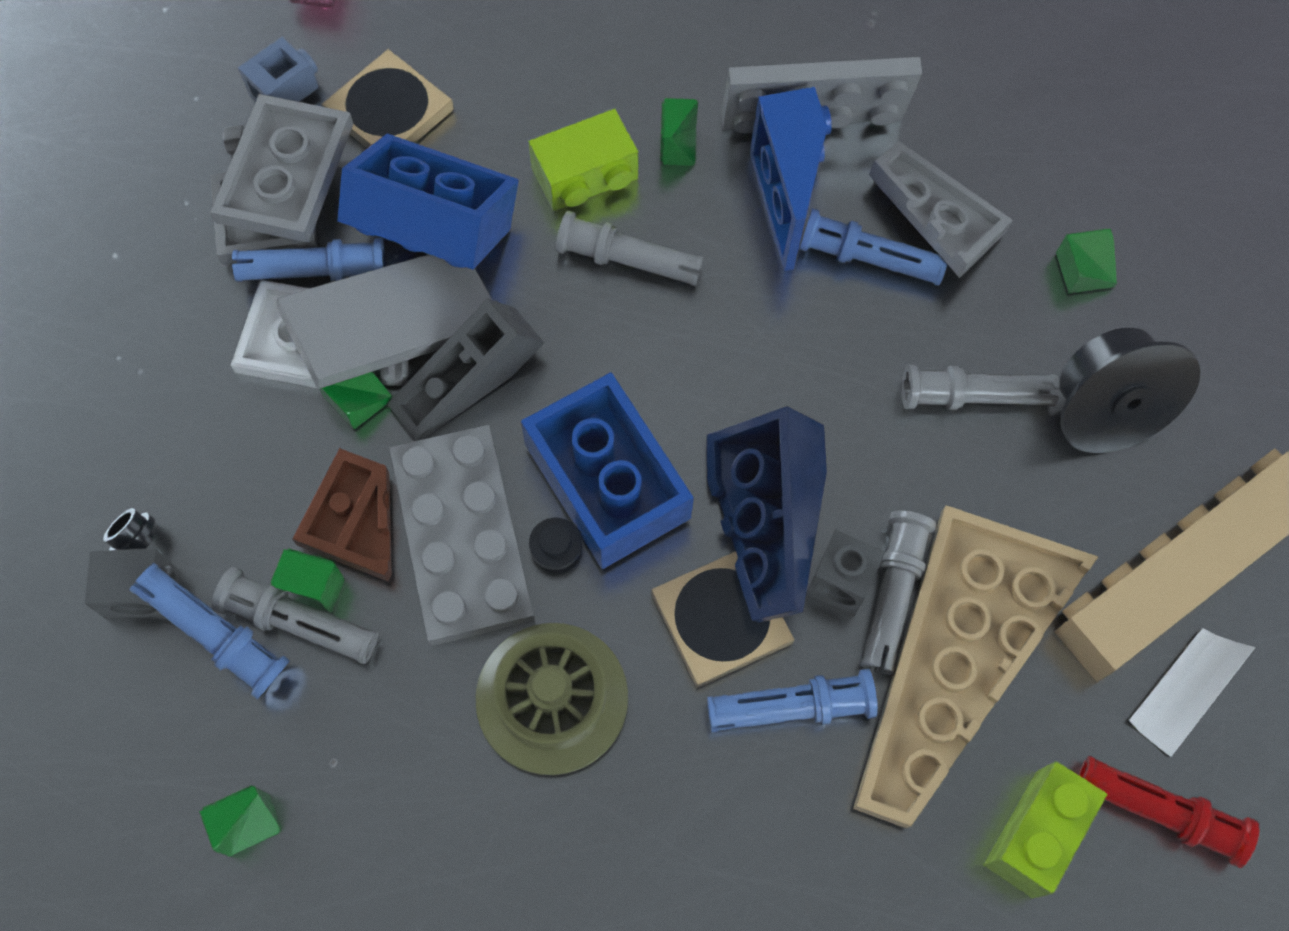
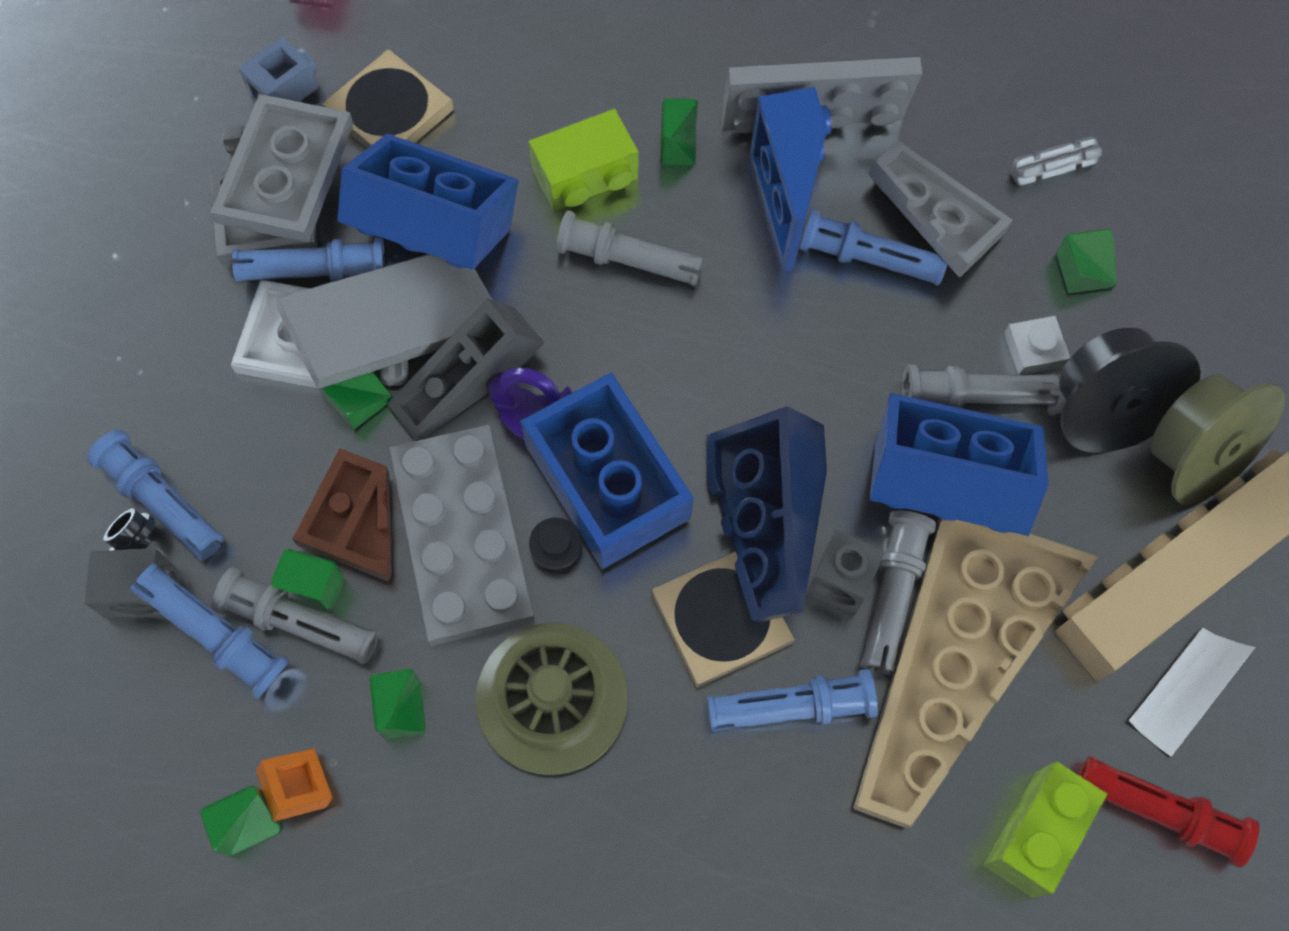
none -> medium blue pin [87,429,224,561]
none -> orange plate [256,748,333,822]
none -> green slope [369,669,426,740]
none -> dark purple piece [488,367,572,439]
none -> blue brick [870,393,1049,536]
none -> white plate [1004,316,1070,375]
none -> light grey axle [1010,137,1102,185]
none -> olive piece [1151,374,1285,505]

